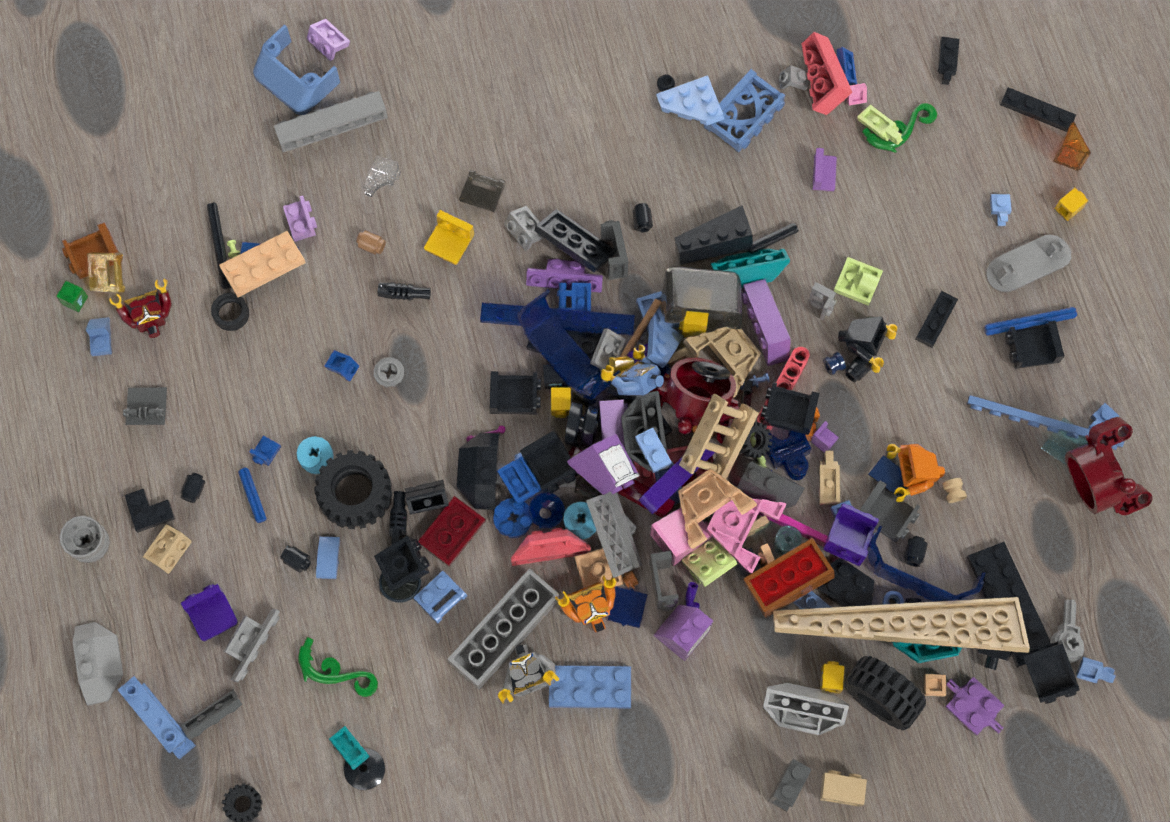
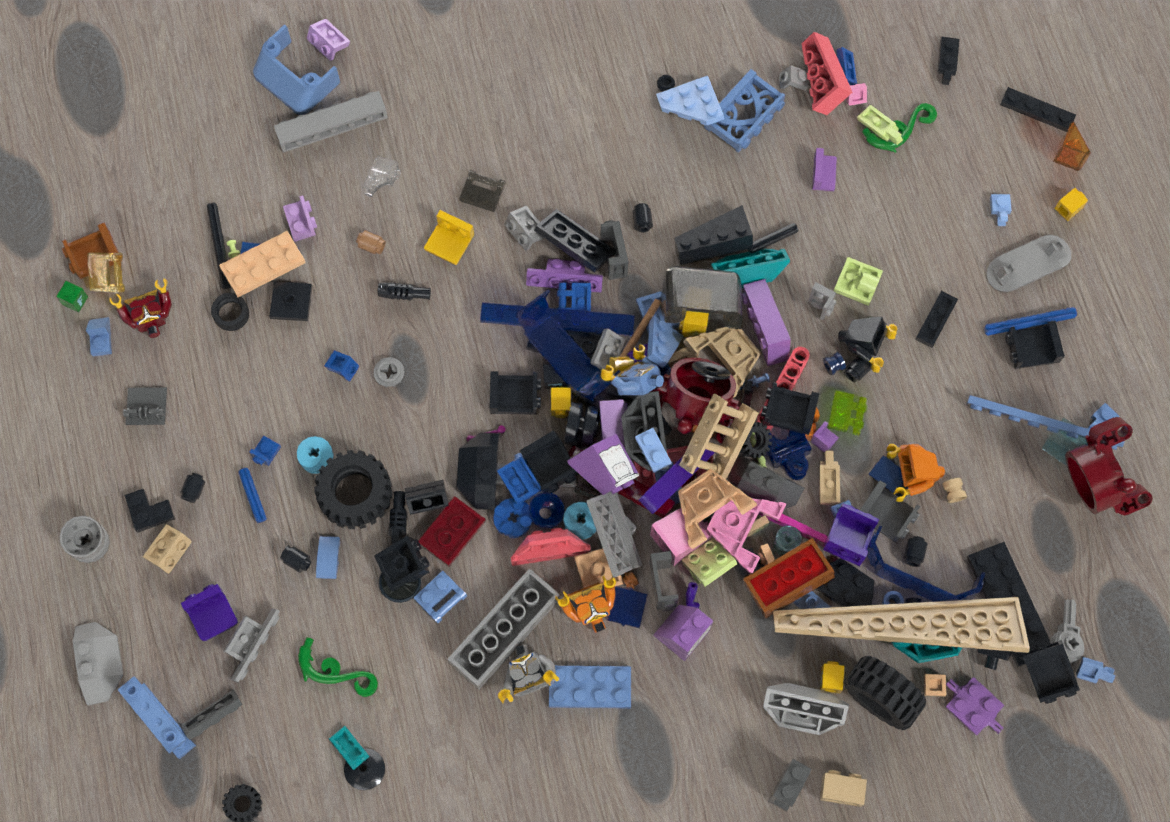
none -> black plate [269,281,312,321]
none -> clear neon green plate [827,390,868,436]

